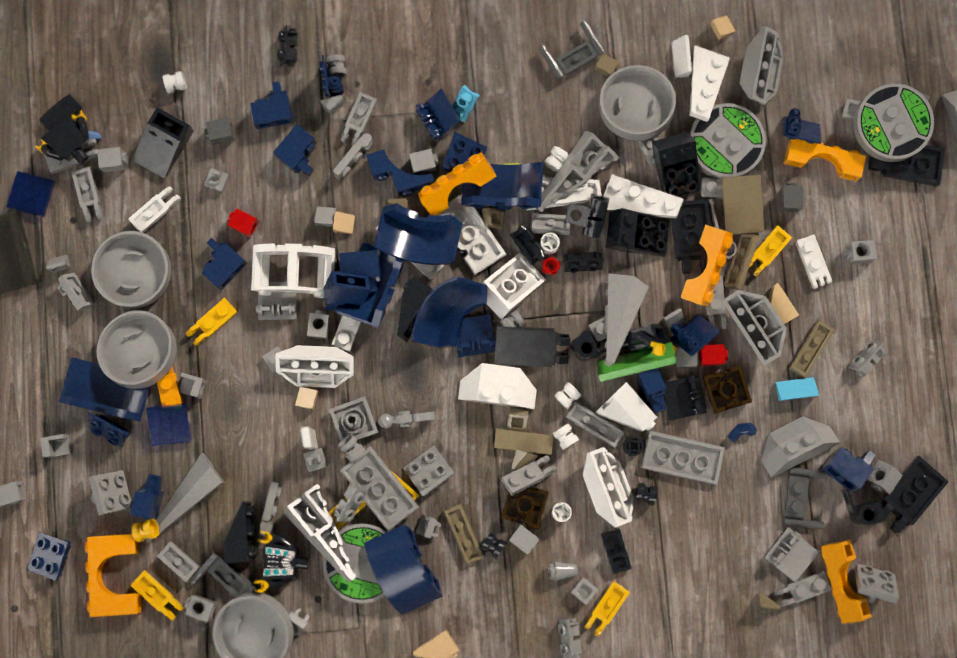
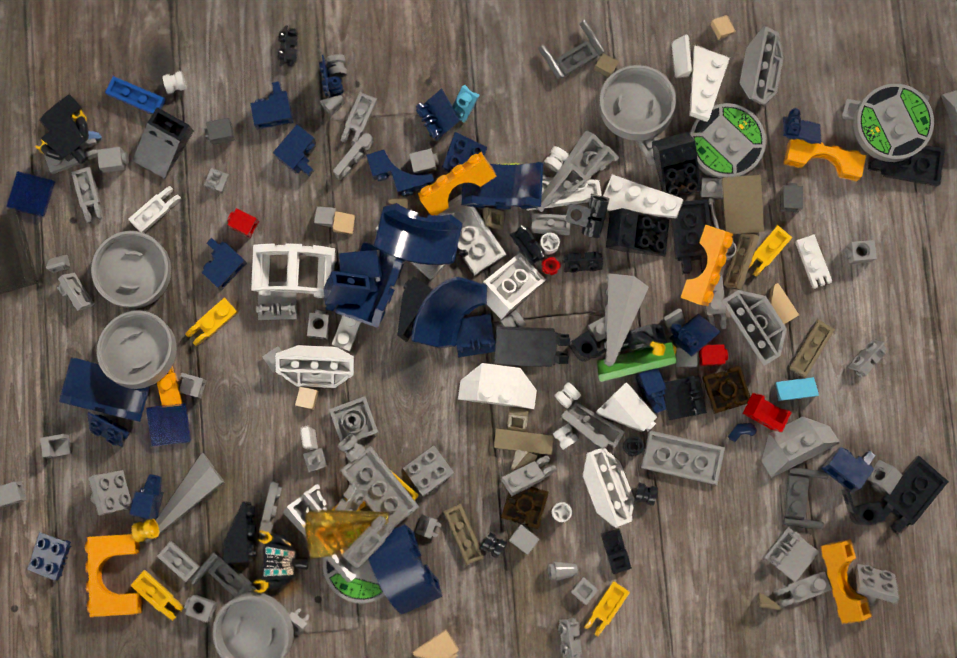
light grey piece [378,411,436,429] -> none
none -> blue plate [105,76,165,114]
none -> clear yellow wedge [305,510,389,558]
none -> light grey hinge [342,516,394,568]
none -> light grey hinge [561,410,609,448]
none -> red panel [742,393,791,433]

